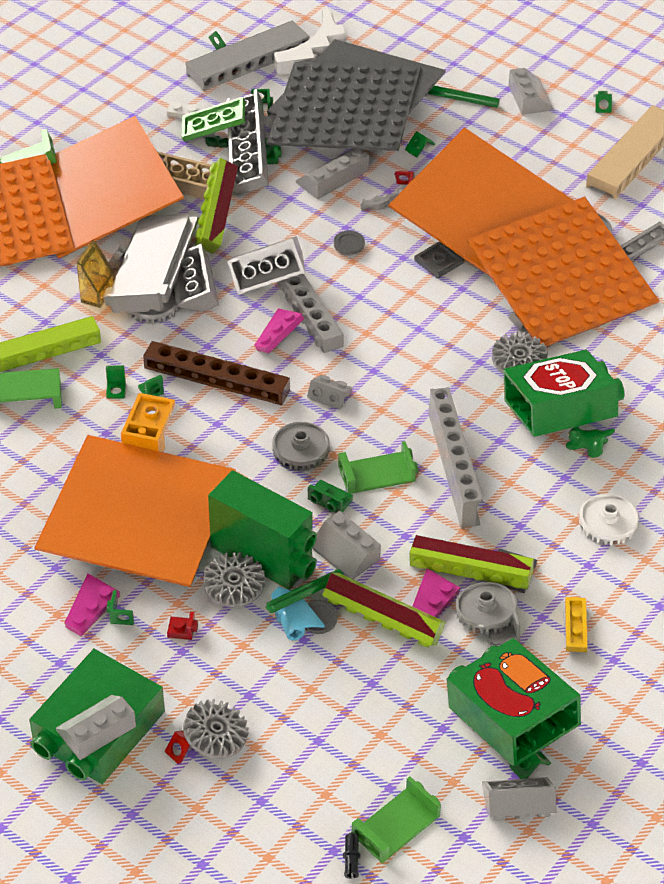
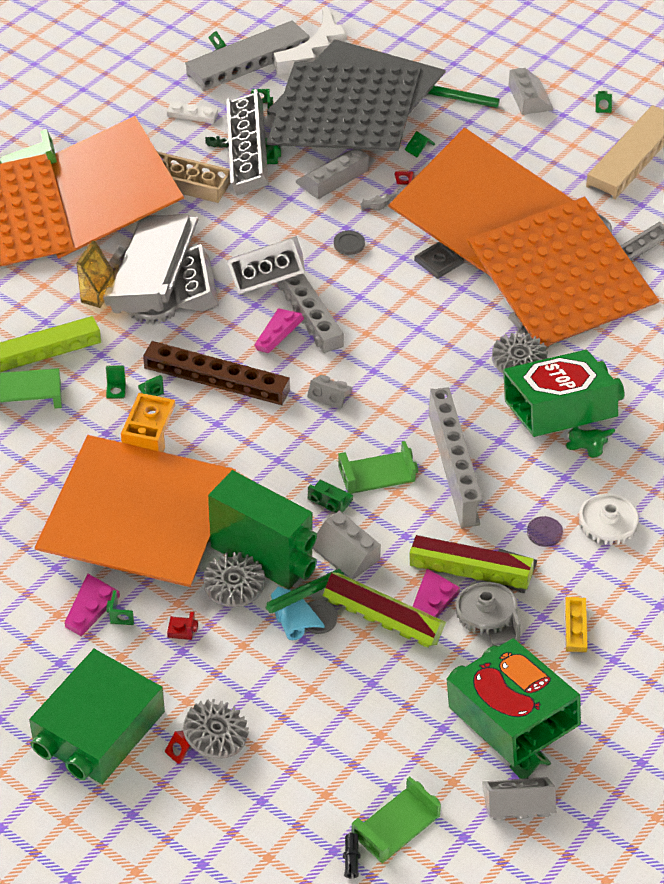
light grey slope [56,695,136,760] -> none
bright green plate [181,97,245,142] -> none
brick [194,157,238,254] -> none
light grey wheel [272,422,330,471] -> none
none -> clear purple piece [527,516,563,547]

